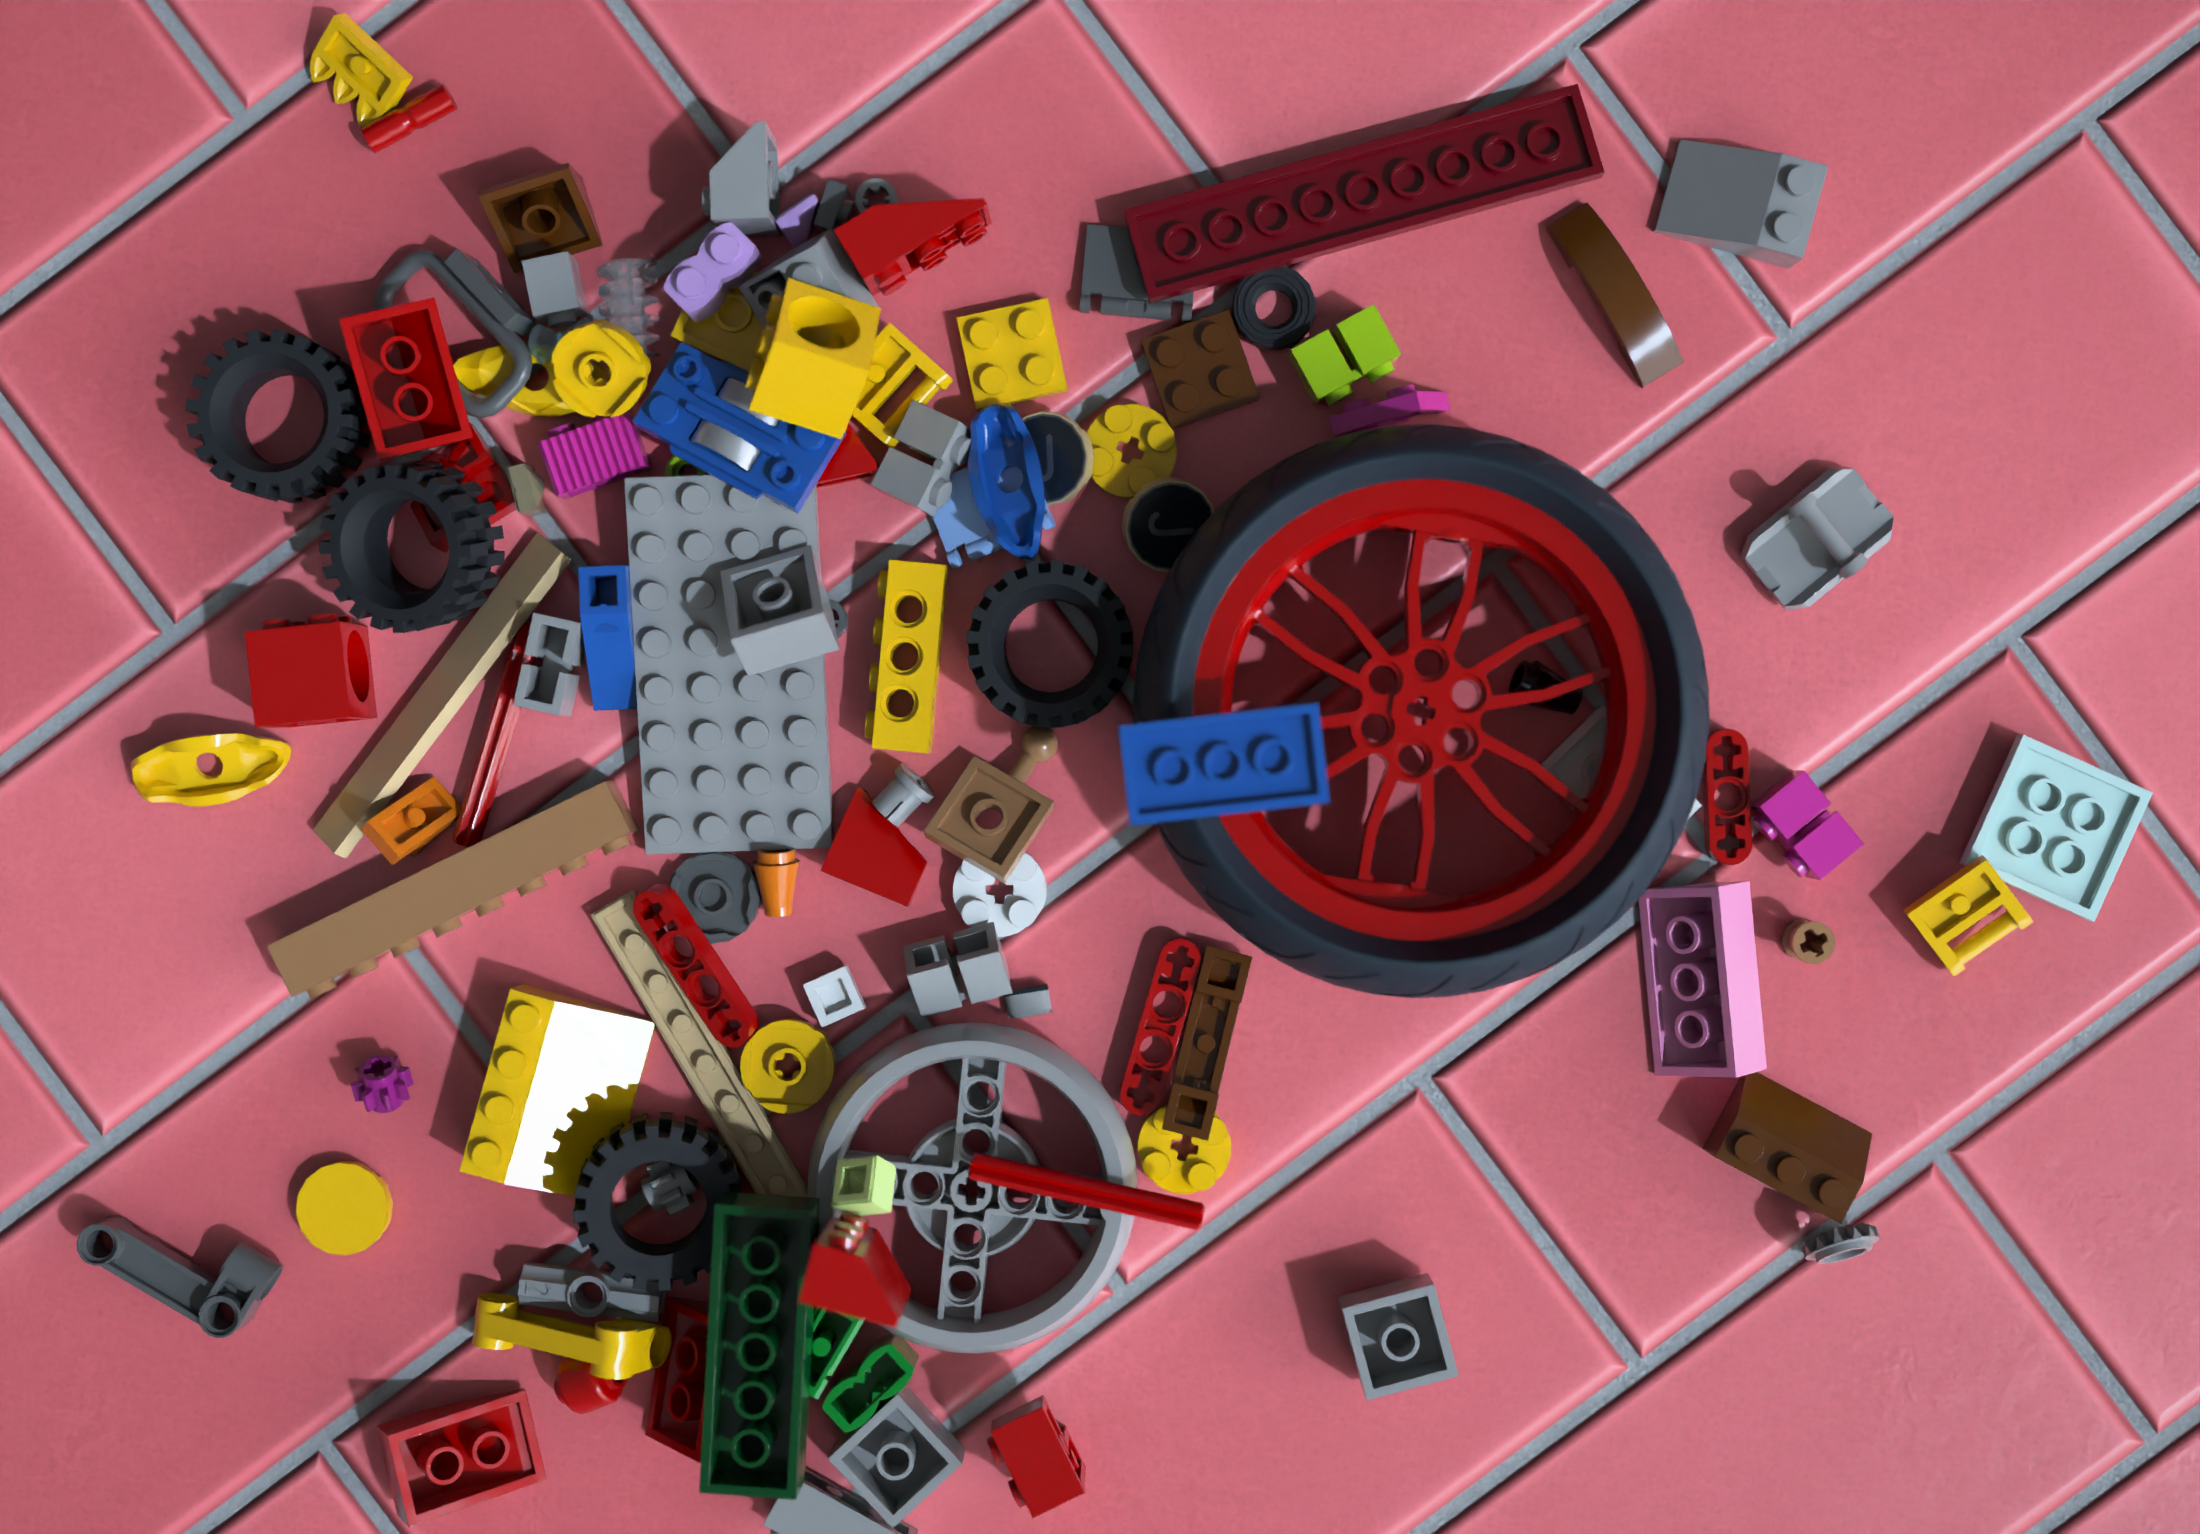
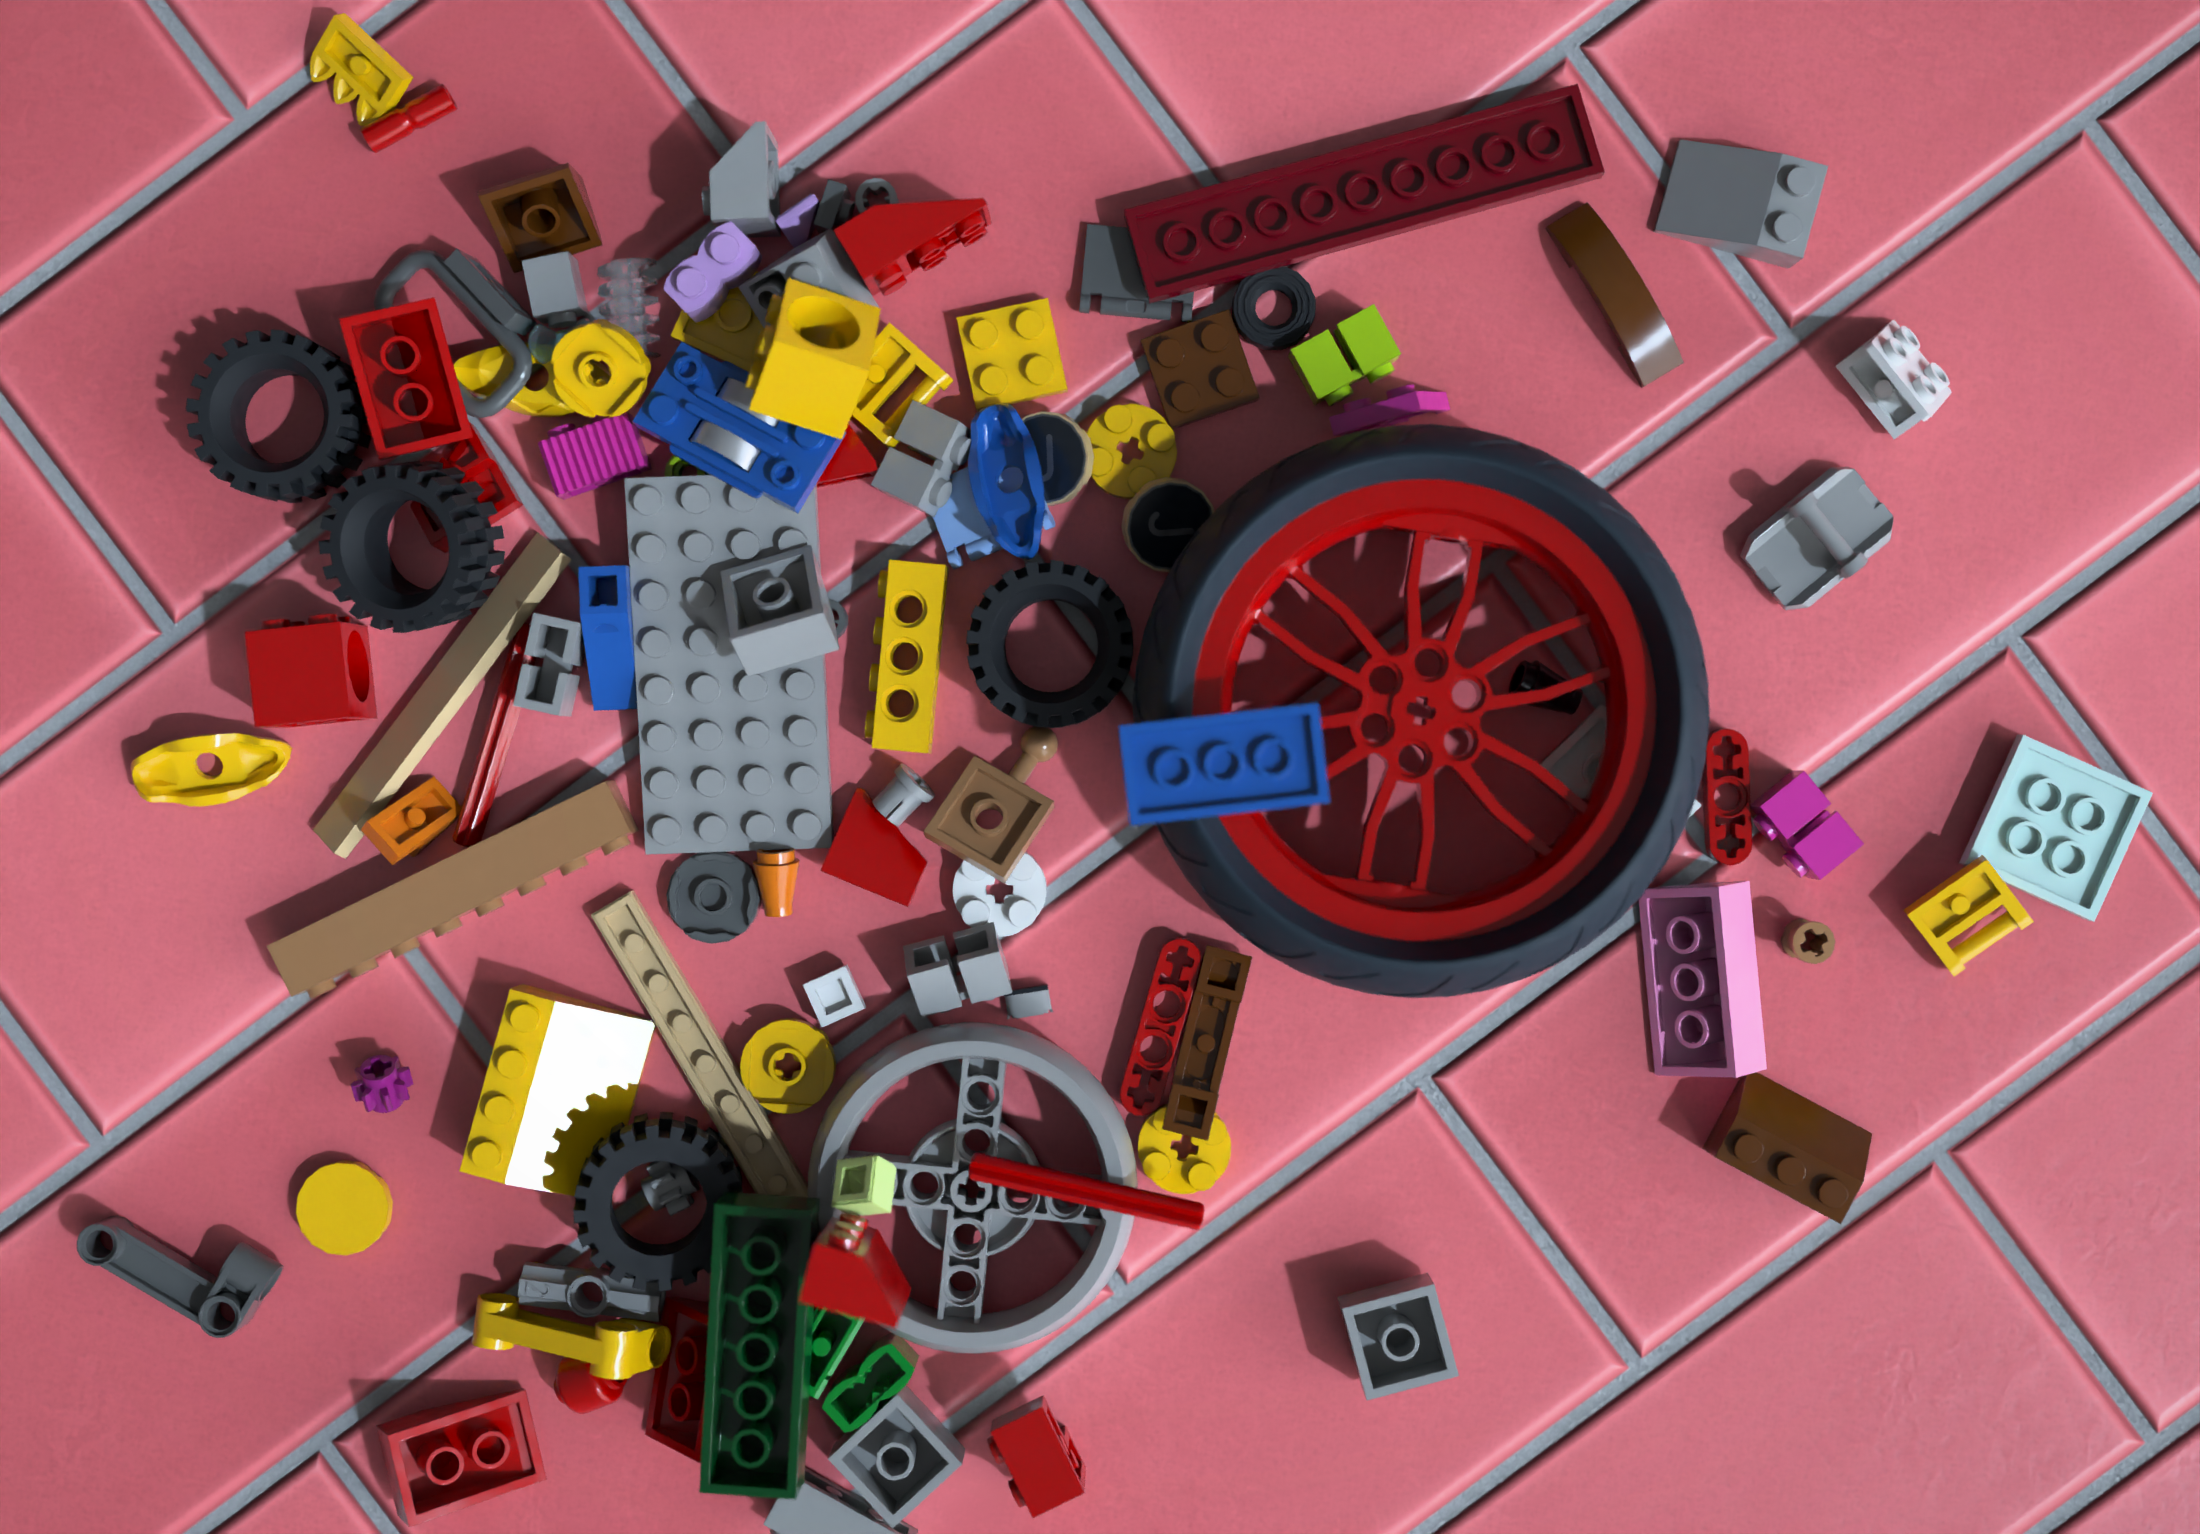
dark tan tile [507,463,546,517] -> none
red beam [633,883,759,1048] -> none
light grey gear [1802,1223,1880,1264] -> none
none -> white bracket [1835,320,1952,439]

